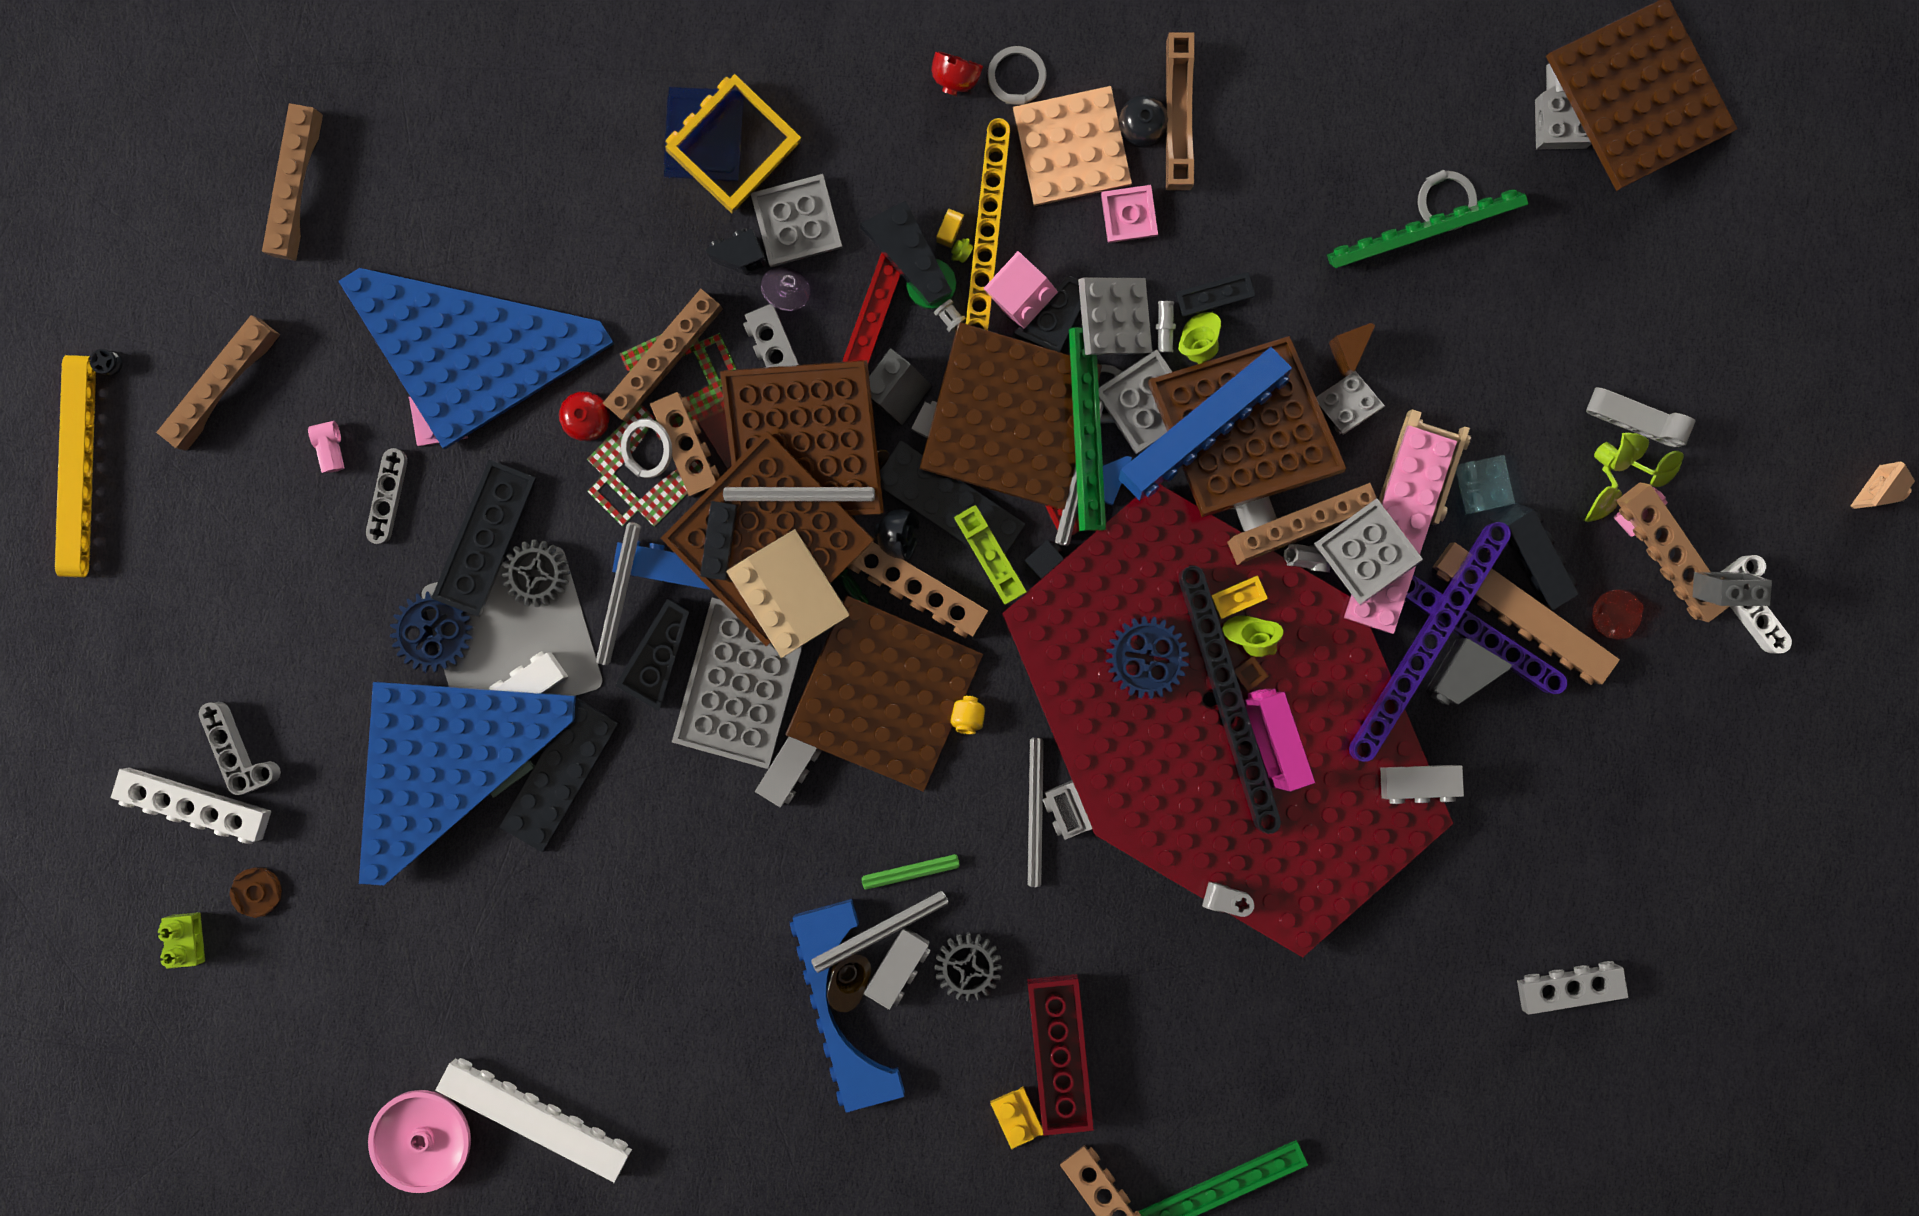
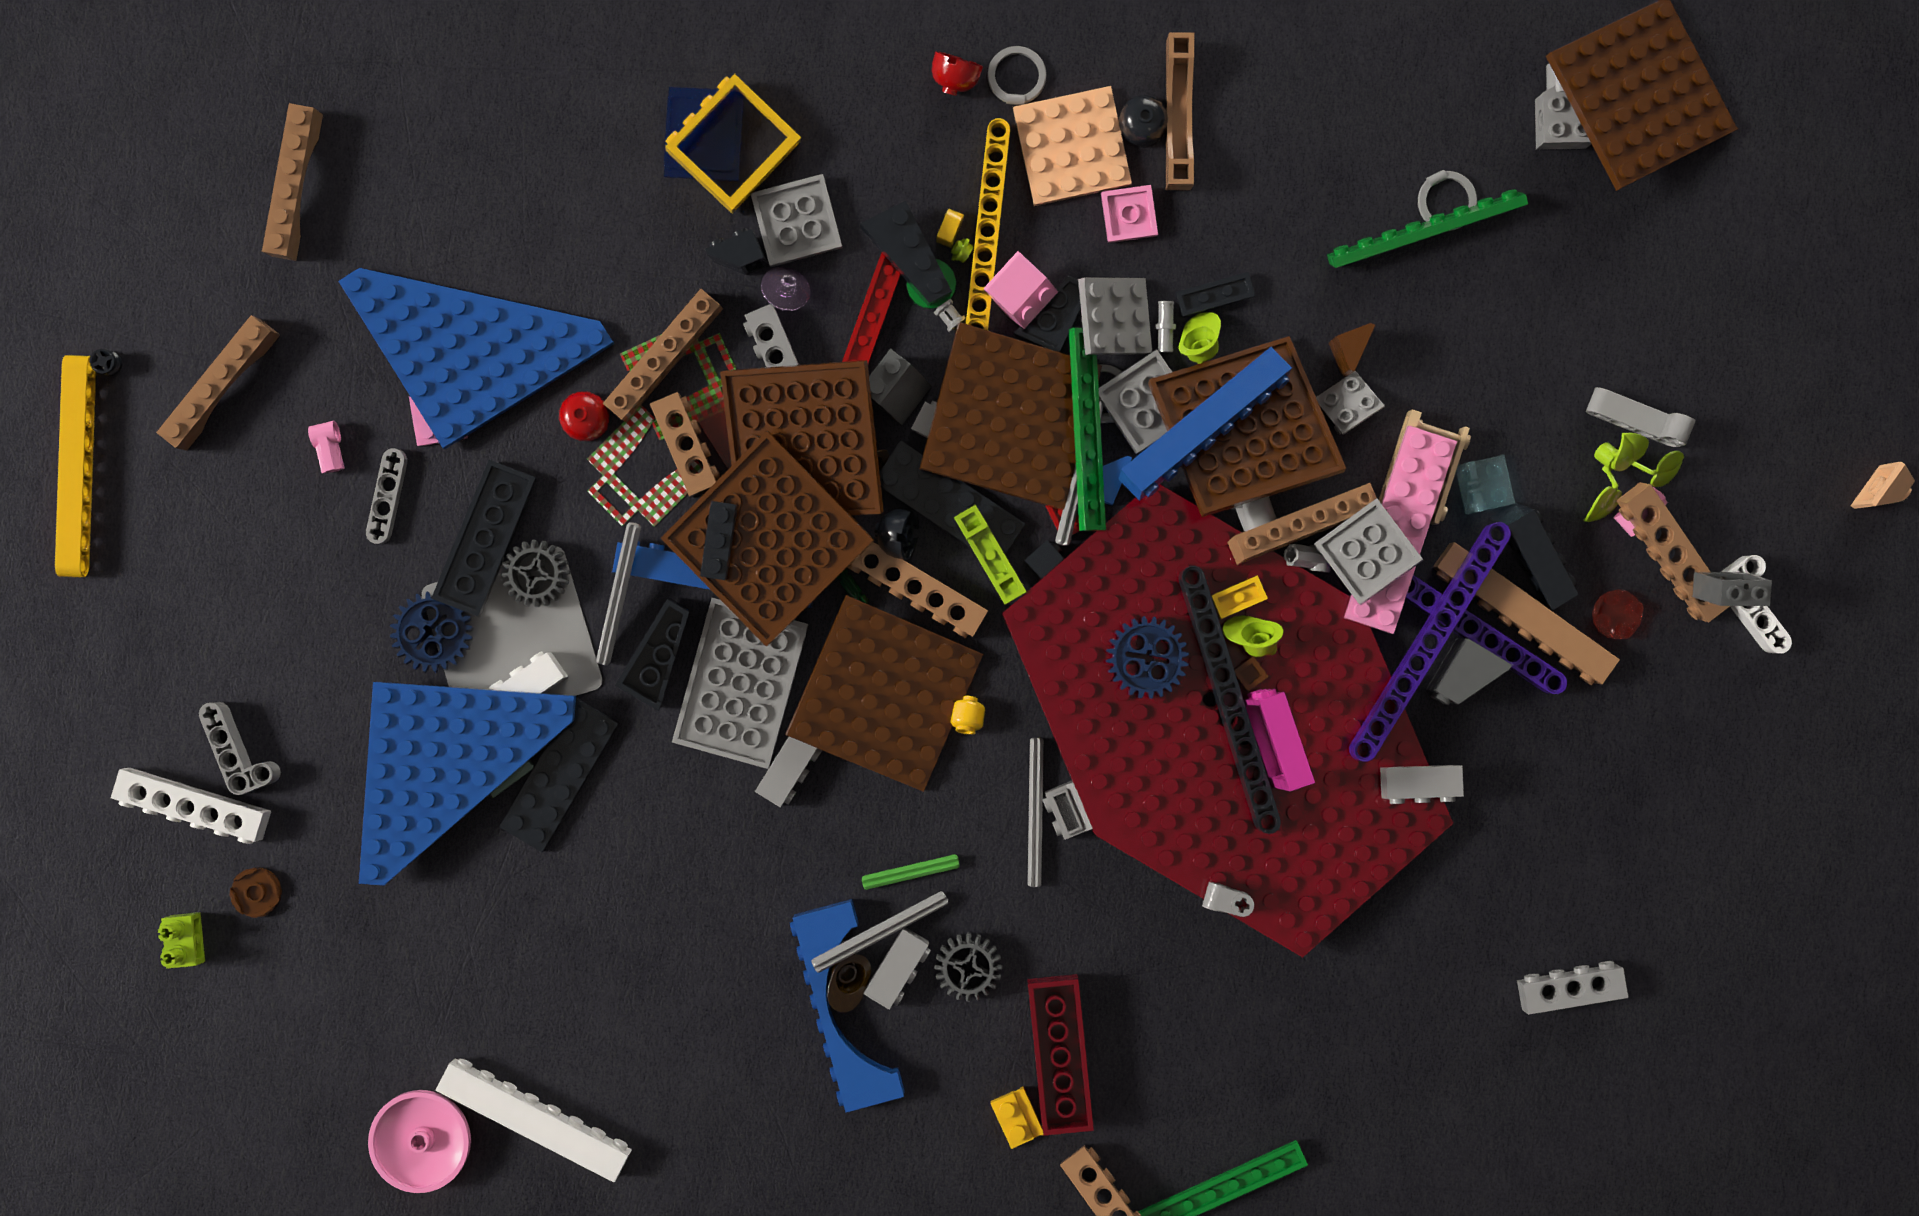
piece [621,418,672,478] -> none
light grey axle [723,487,875,501] -> none
tan slope [726,529,850,658] -> none

